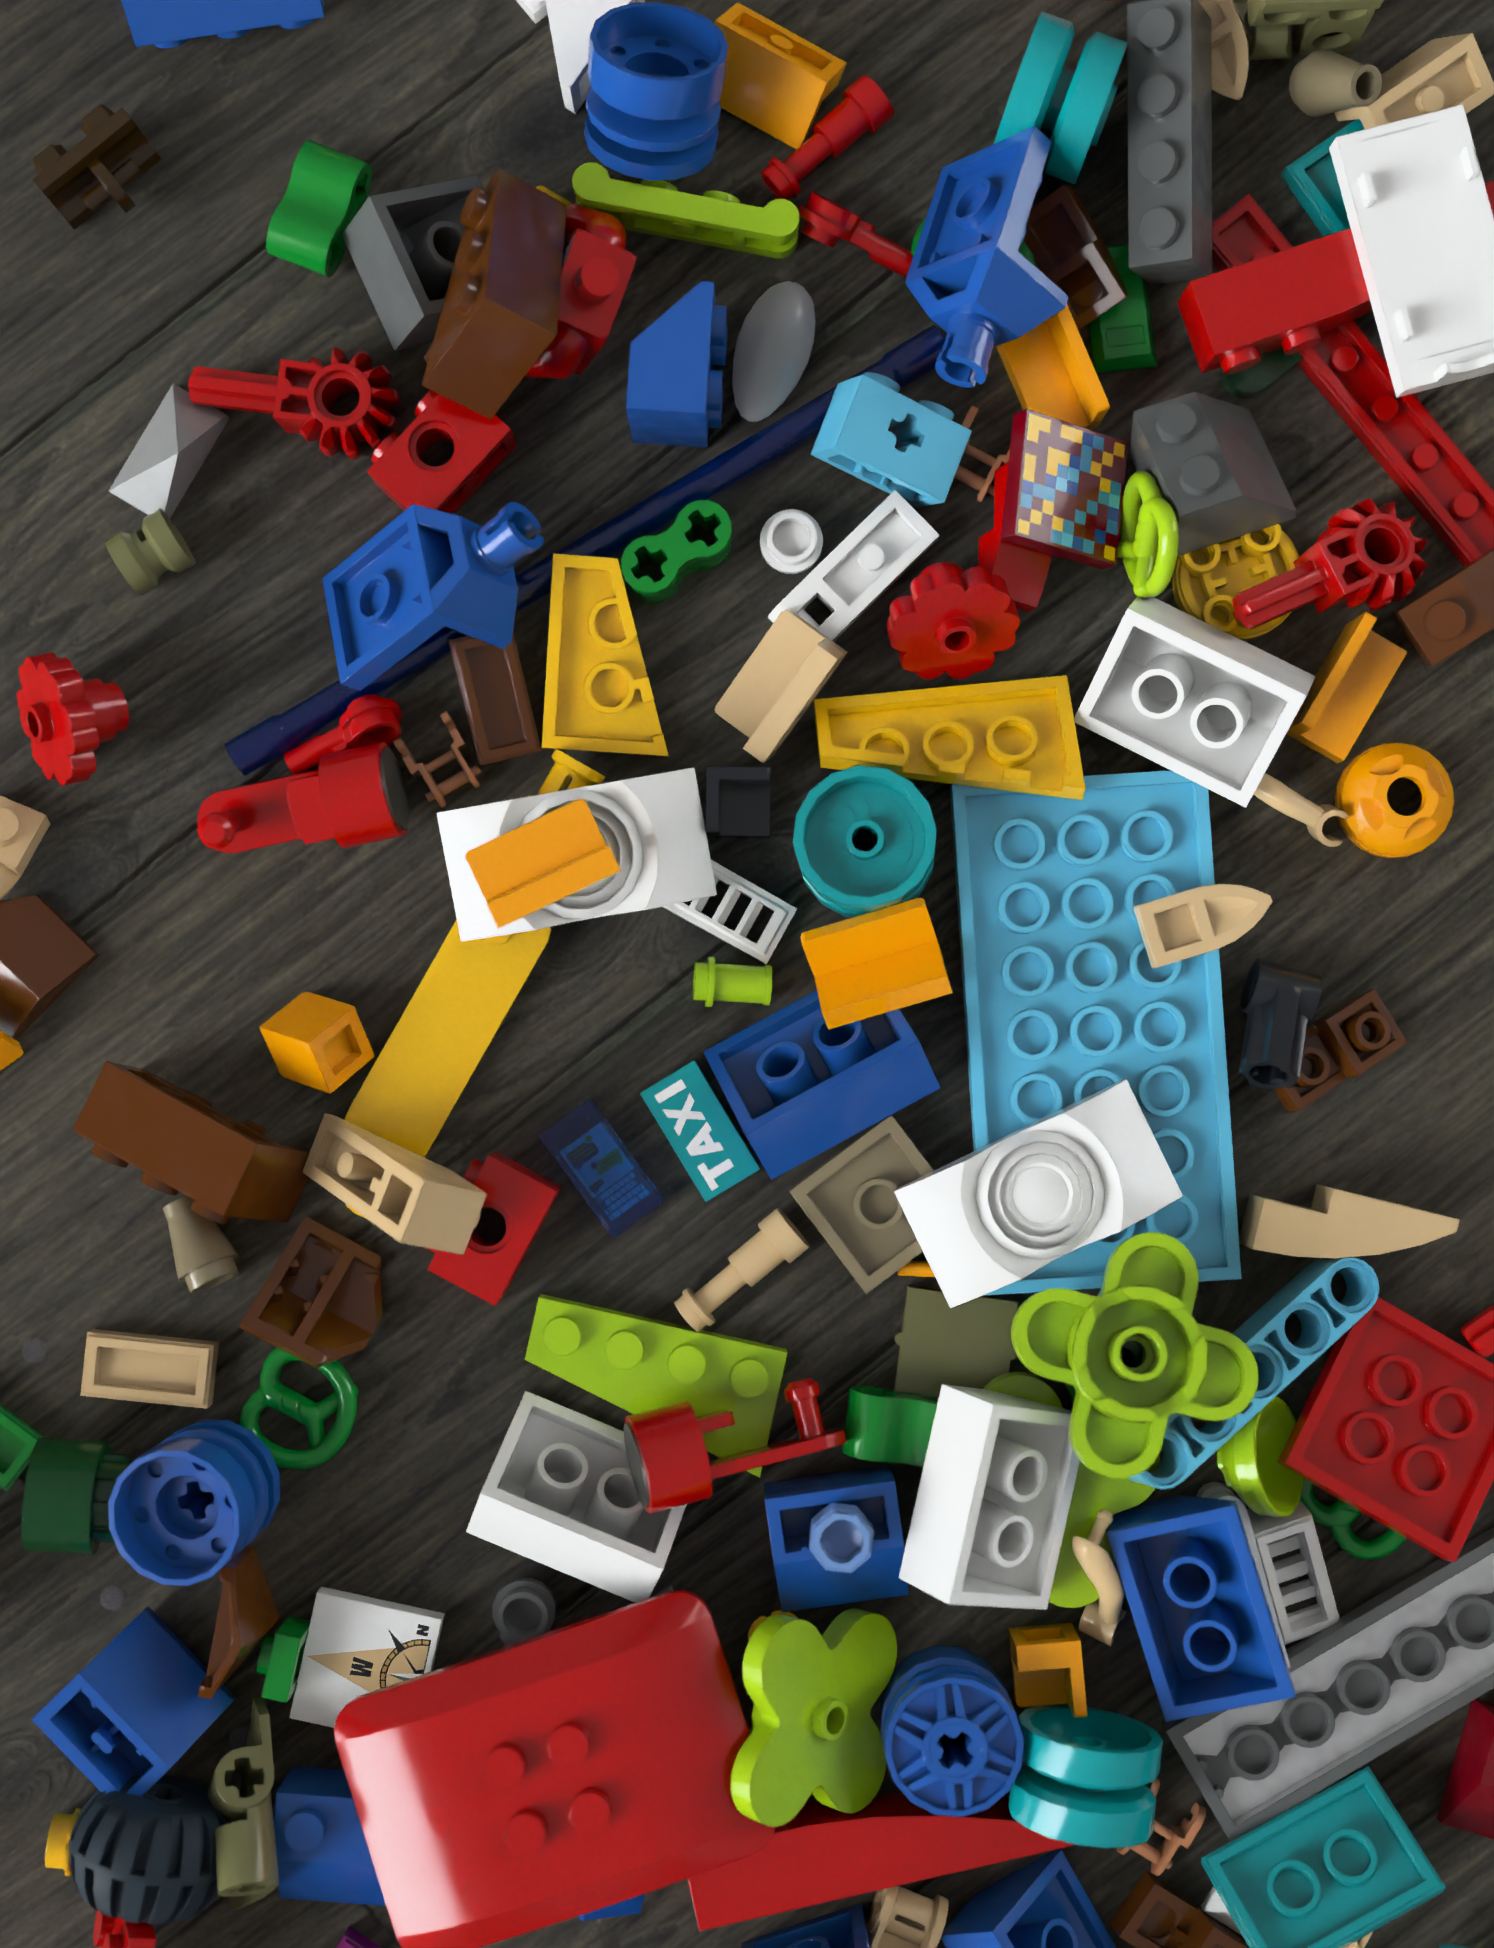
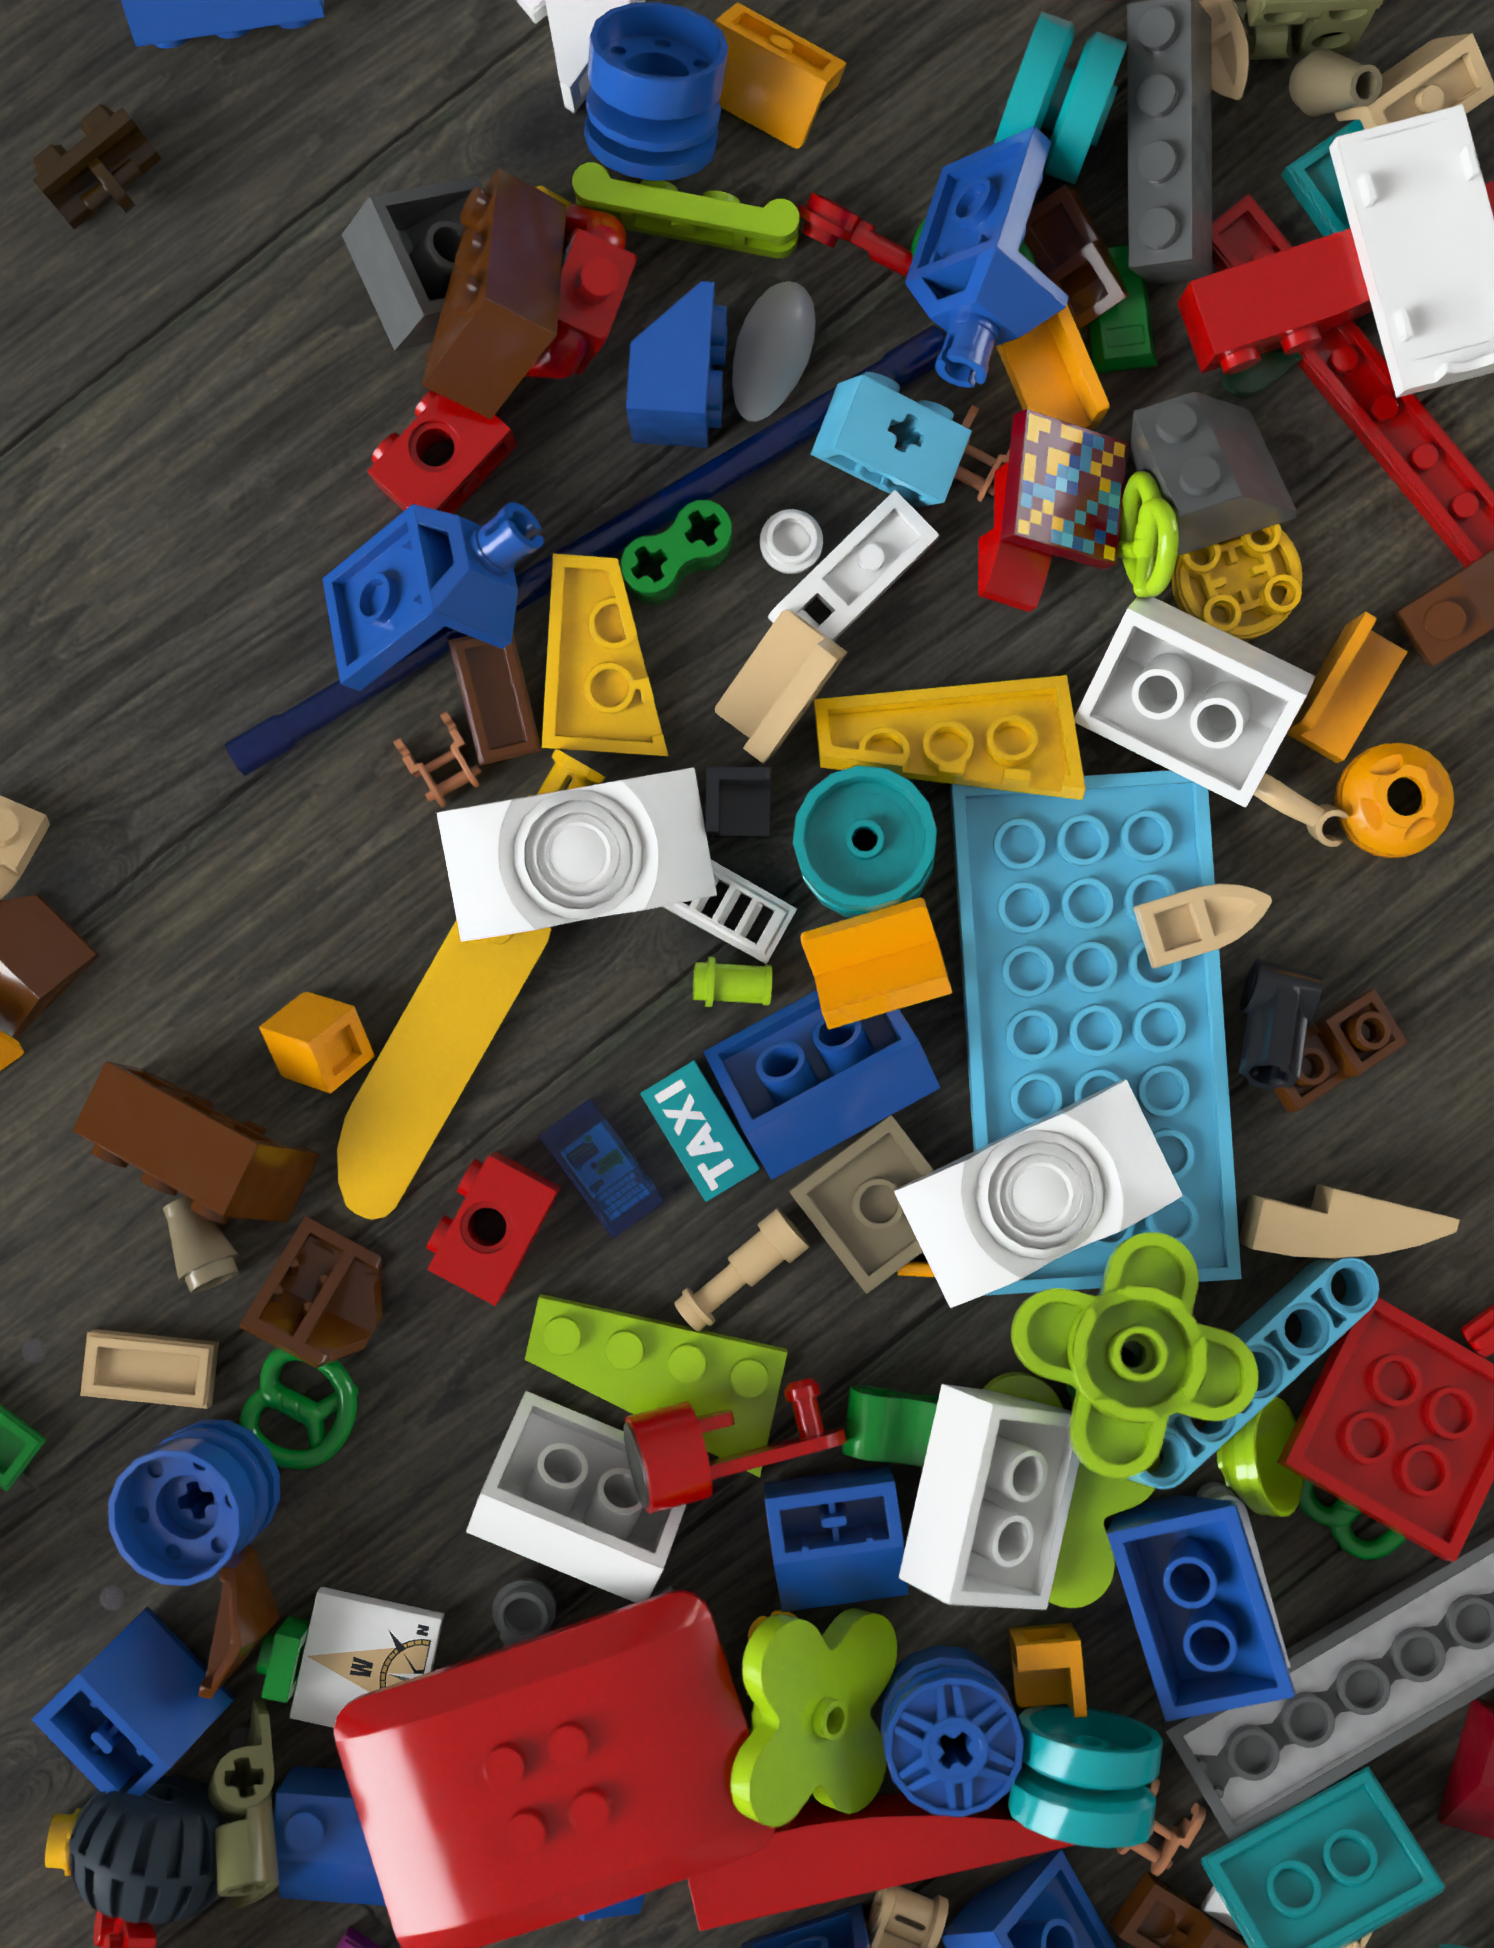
red plant [17,652,129,786] -> none
dark green piece [21,1437,133,1555] -> none
olive wheel [105,508,196,596] -> none
light grey slope [109,384,230,518] -> none
red gear [188,347,401,460] -> none
red piece [197,742,409,853] -> none
green axle [266,140,372,278] -> none
red plate [284,694,403,774] -> none
tan slope [302,1113,487,1255] -> none
light orange panel [465,799,621,929] -> none
red piece [760,75,894,200] -> none
medium blue tile [809,1503,874,1573] -> none
red plant [886,562,1020,680] -> none
olive piece [893,1286,1018,1397] -> none
tan piece [1072,1509,1127,1646] -> none
red gear [1232,498,1428,629] -> none
white slope [1247,1501,1340,1645] -> none

